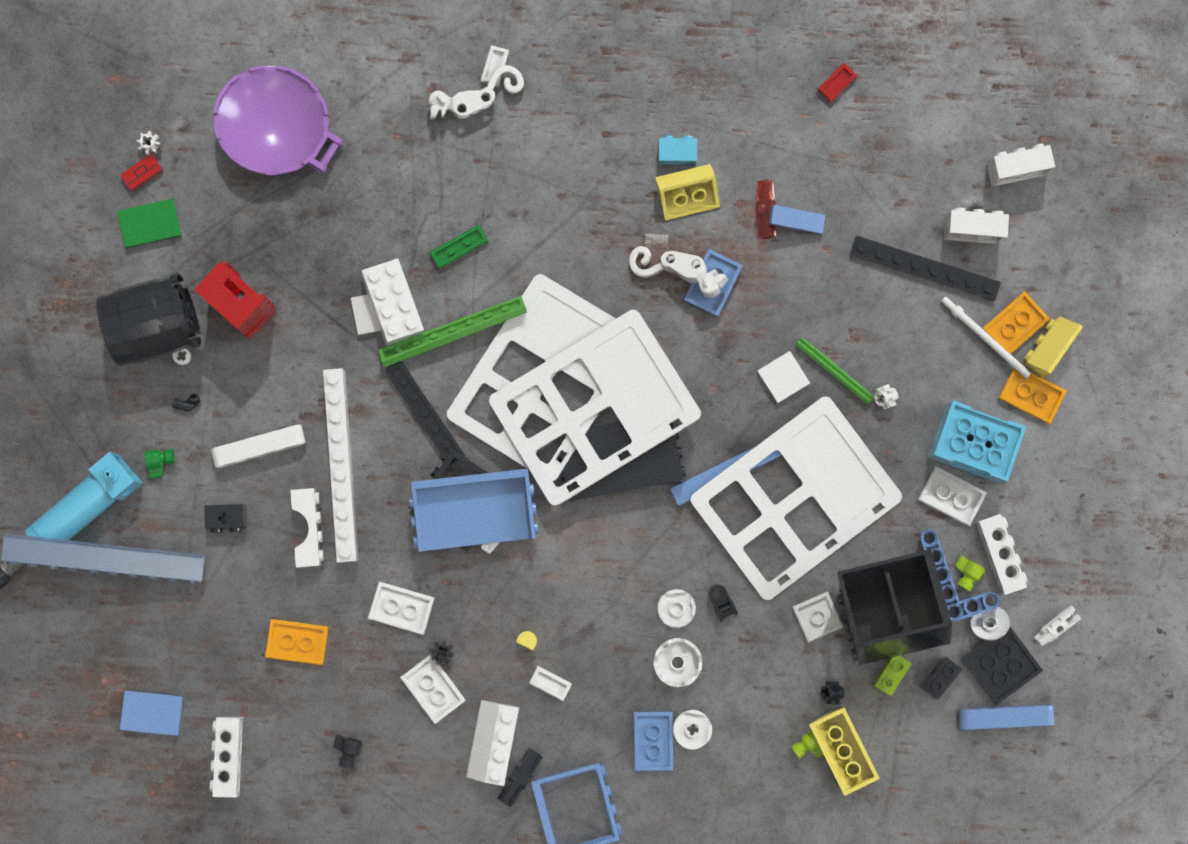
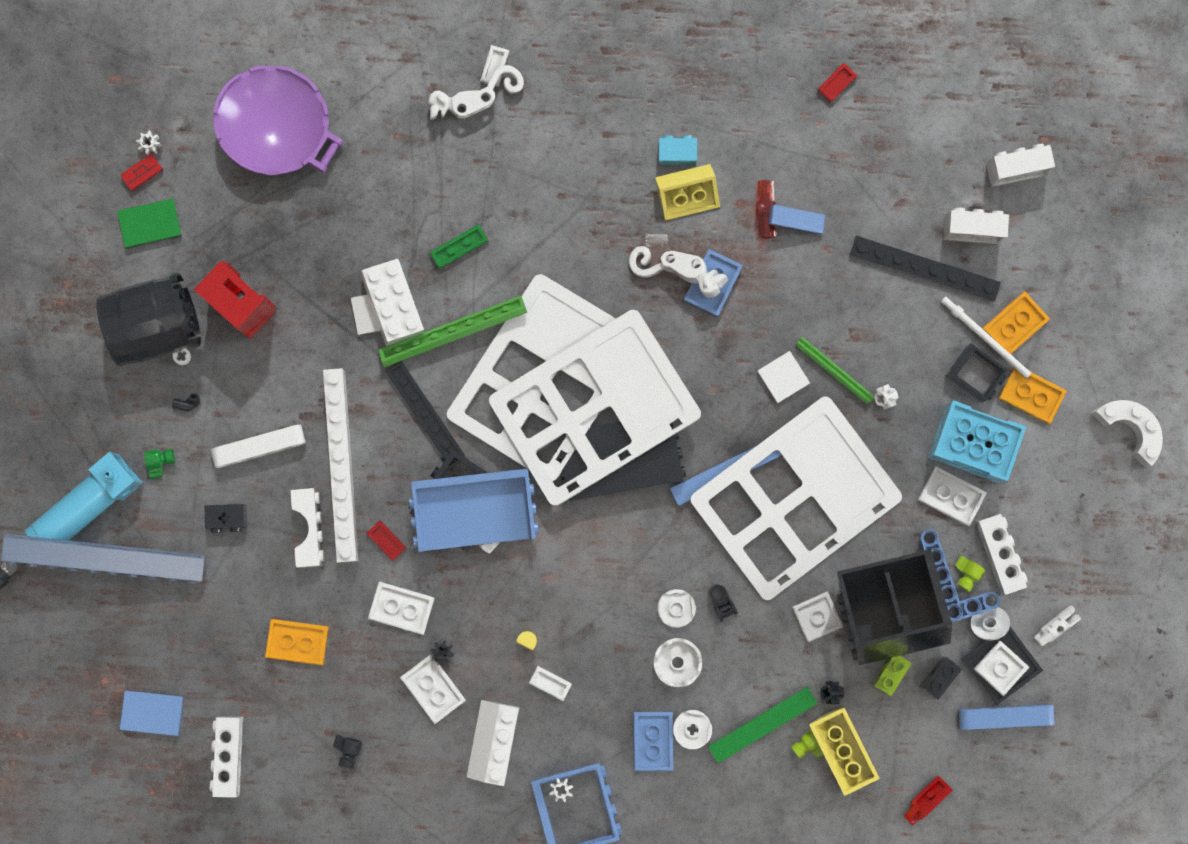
black piece [498,748,543,807] -> none
light yellow slope [1023,316,1083,378] -> none
none -> red tile [366,520,407,561]
none -> white gear [549,778,573,802]
none -> green tile [708,686,818,763]
none -> red hinge [904,776,953,826]
none -> black window [945,343,1008,403]
none -> white tile [973,641,1029,696]
none -> white brick [1091,400,1163,468]

